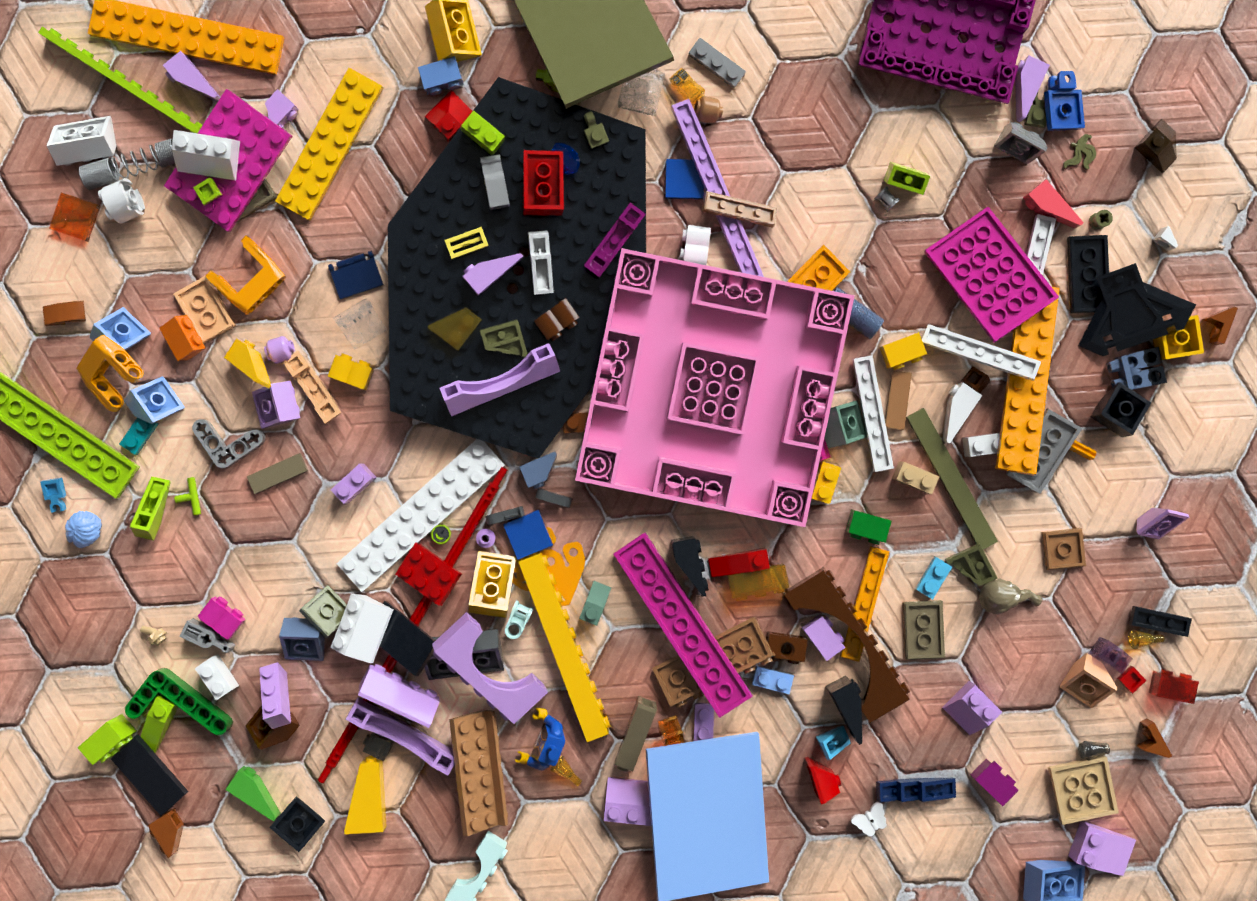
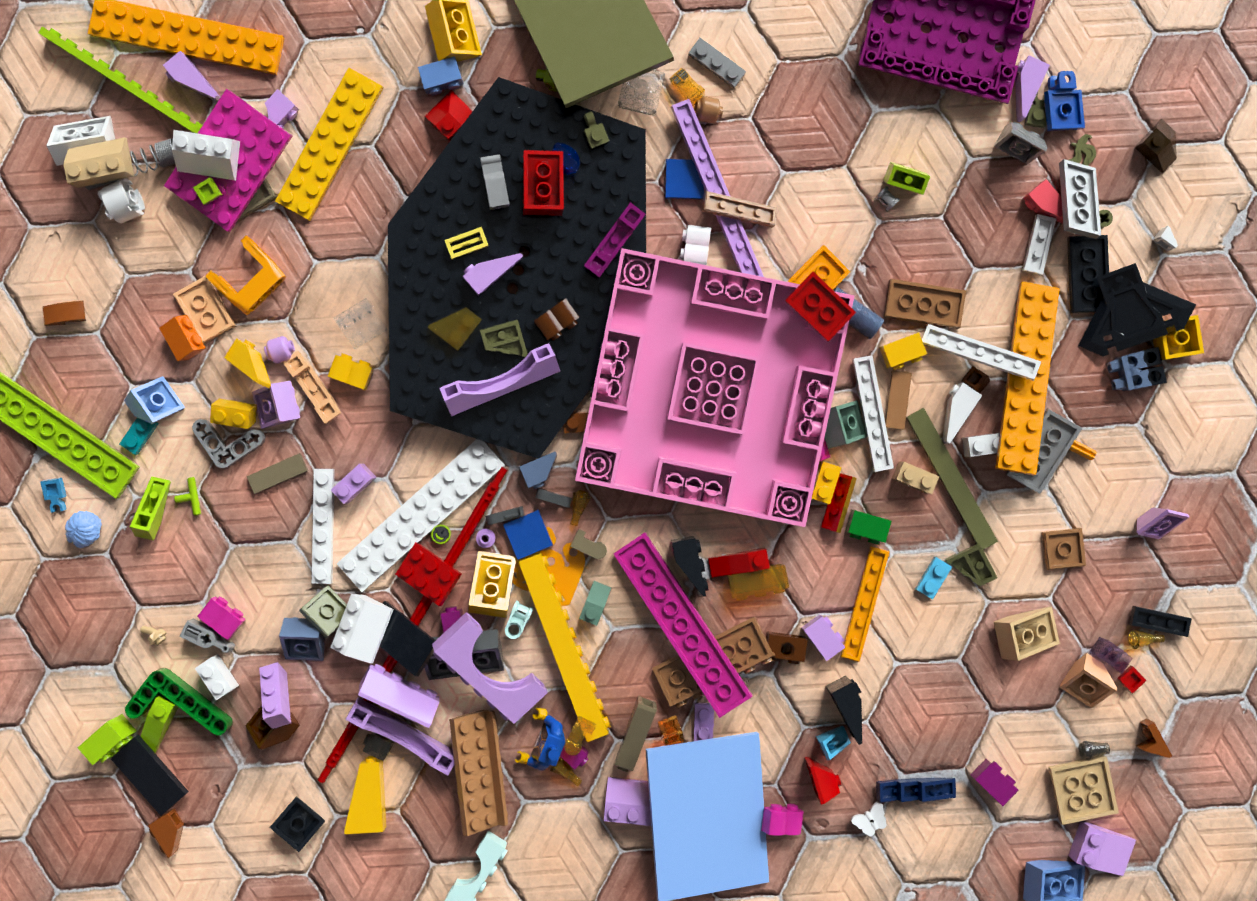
clear orange plate [49,192,100,242] -> none
light orange connector [76,335,144,412] -> none
light blue slope [89,307,151,350] -> none
bright green slope [226,766,281,822] -> none
dark blue piece [328,250,384,300] -> none
lime brick [461,110,505,156] -> none
white slope [528,230,554,295] -> none
light blue plate [752,665,794,694] -> none
reddish brown arch [784,567,910,723] -> none
dark tan tile [903,600,945,660] -> none
dark pink plate [924,207,1059,343] -> none
lavender slope [942,681,1002,735] -> none
dark tan hair [979,578,1042,615] -> none
black slope [1090,382,1151,438] -> none
clear red brick [1149,669,1199,704] -> none
dark orange slope [1202,306,1238,345] -> none
none -> tan slope [63,137,134,188]
none -> yellow brick [210,398,257,429]
none -> white plate [312,469,335,584]
none -> magenta brick [441,606,463,632]
none -> magenta brick [560,736,588,770]
none -> clear yellow leg [564,716,596,755]
none -> clear yellow cone [570,490,591,526]
none -> dark tan leg [570,529,607,559]
none -> dark pink brick [761,804,804,836]
none -> red plate [785,271,856,342]
none -> red plate [821,473,857,533]
none -> medium nougat tile [884,279,966,329]
none -> tan slope [994,607,1060,661]
none -> light grey plate [1059,159,1101,239]

